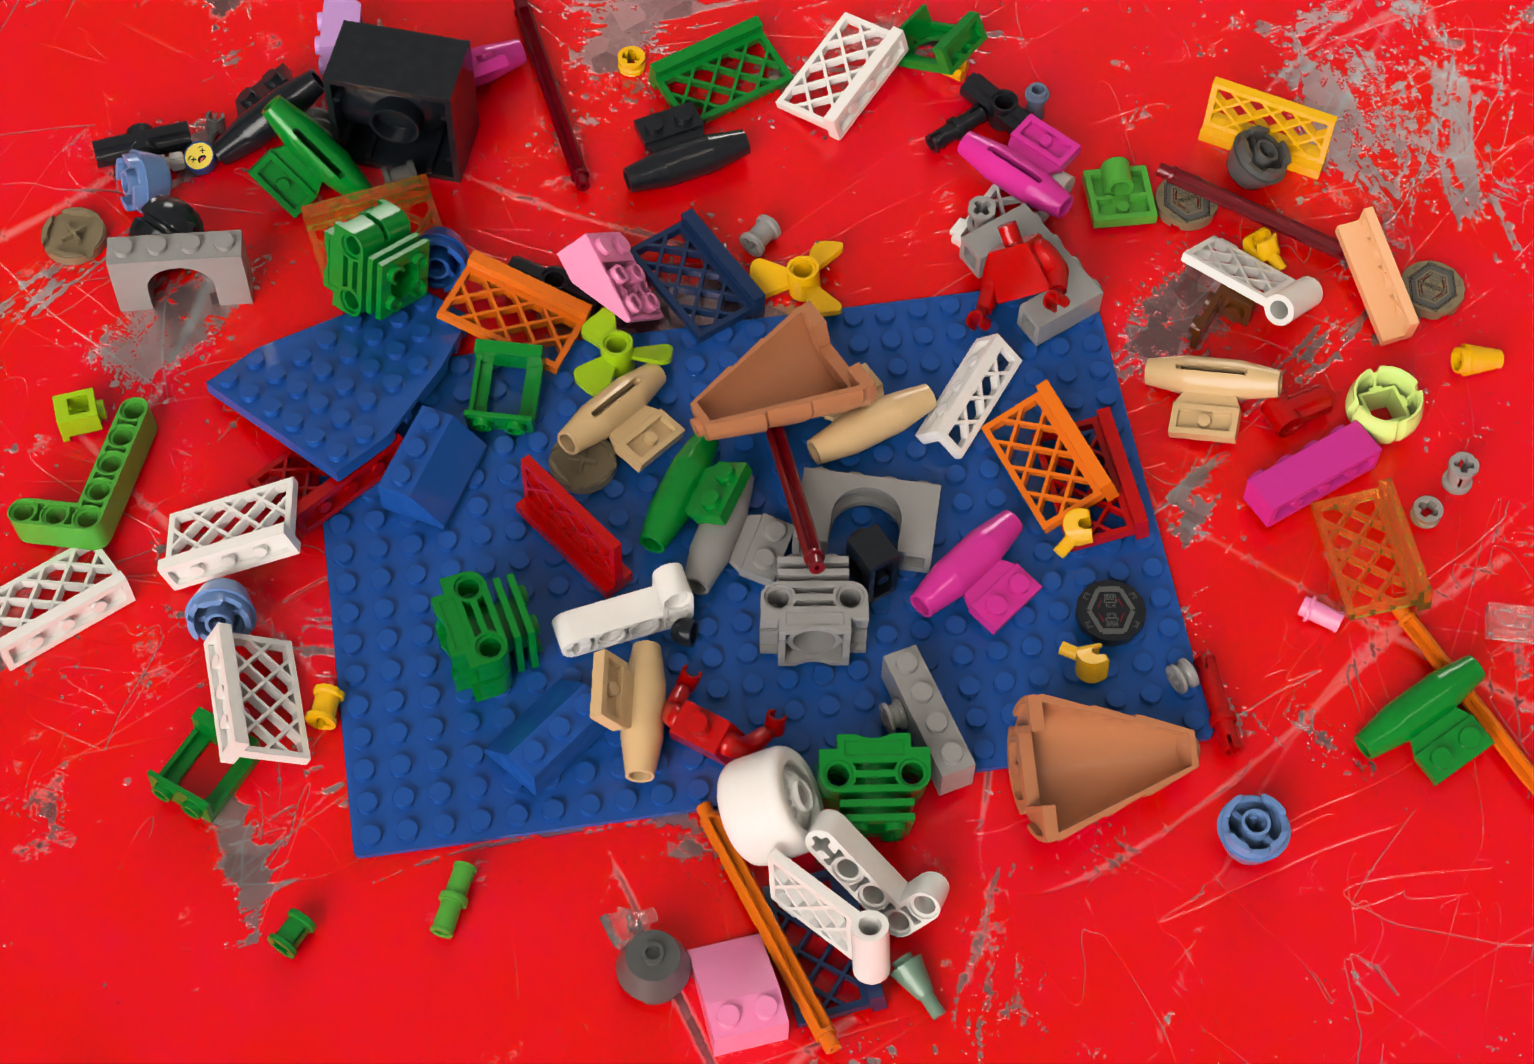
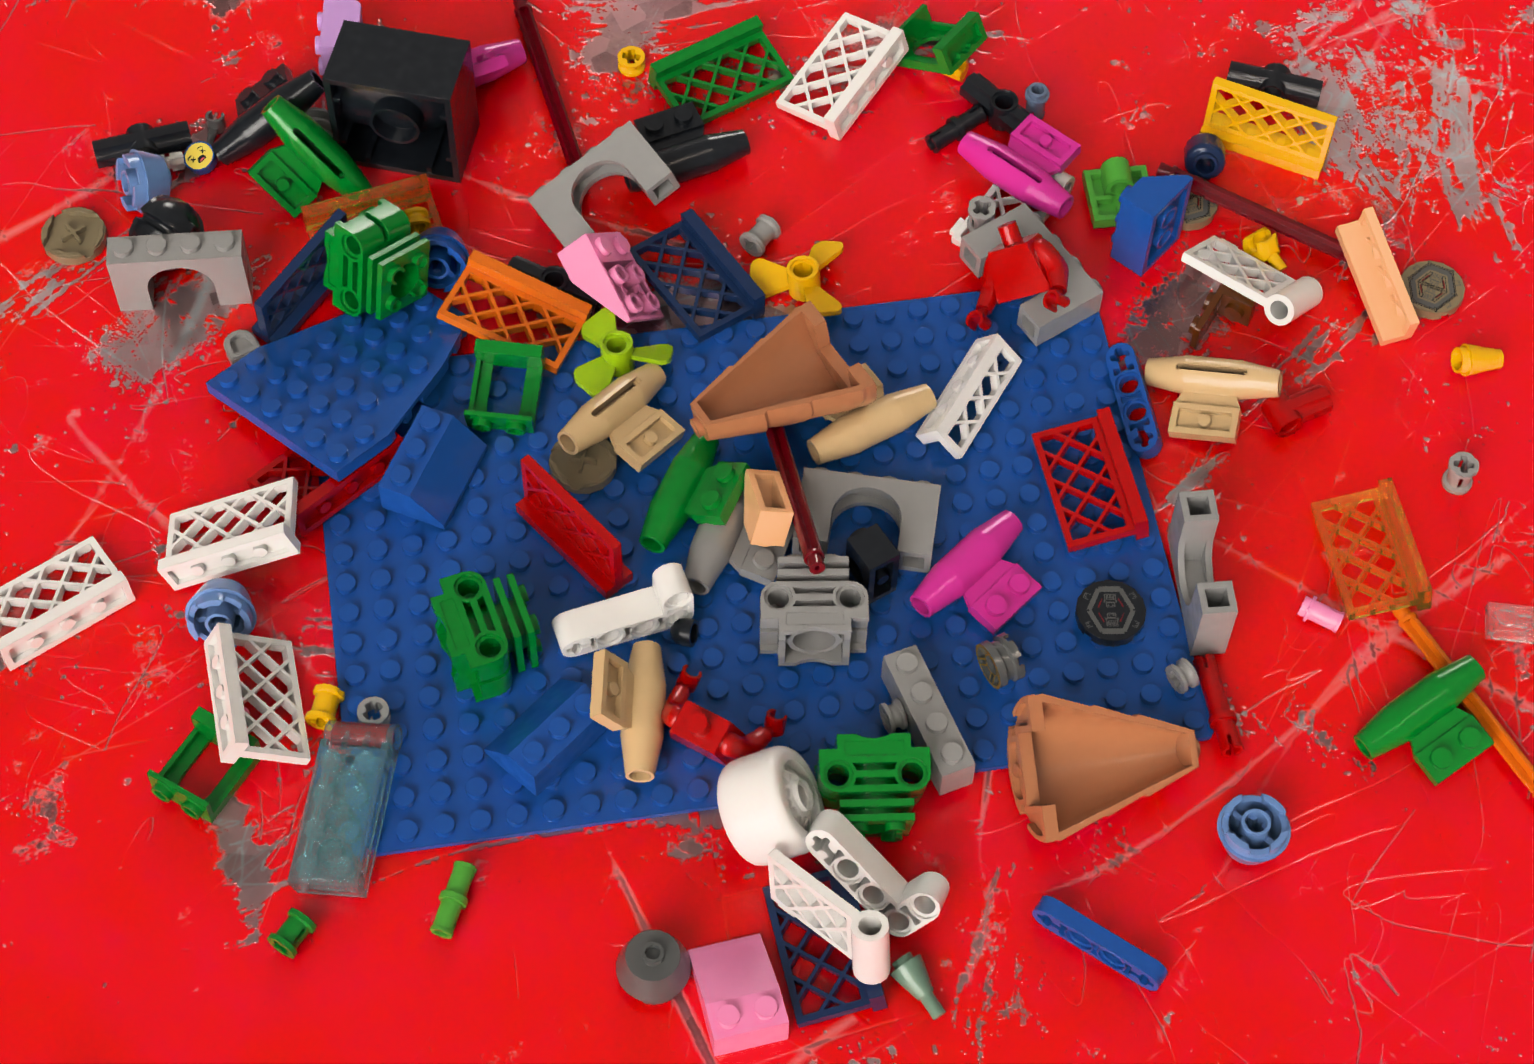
bright green beam [7,397,158,550] -> none
lime brick [52,387,108,442] -> none
dark grey bush [381,159,420,196] -> none
clear piece [599,907,658,949] -> none
orange piece [696,801,841,1054] -> none
orange fence [981,379,1119,534] -> none
yellow piece [1053,508,1093,558] -> none
yellow piece [1058,641,1110,684] -> none
dark grey cone [1226,126,1291,190] -> none
dark pink brick [1243,420,1382,528] -> none
yellowish green piece [1345,365,1424,444] -> none
light grey bush [1410,495,1444,529] -> none
none -> light grey tile [223,330,260,365]
none -> dark blue fence [252,208,347,343]
none -> clear light blue hinge [287,720,403,898]
none -> light grey bush [357,696,391,727]
none -> yellow bush [404,207,431,234]
none -> light grey arch [527,120,681,248]
none -> light nougat slope [743,469,794,547]
none -> dark grey wheel [976,632,1026,689]
none -> blue beam [1032,895,1168,991]
none -> blue beam [1105,343,1163,459]
none -> blue slope [1110,175,1193,277]
none -> light grey arch [1167,489,1238,656]
none -> dark blue head [1184,133,1226,180]
none -> black piece [1227,61,1323,107]

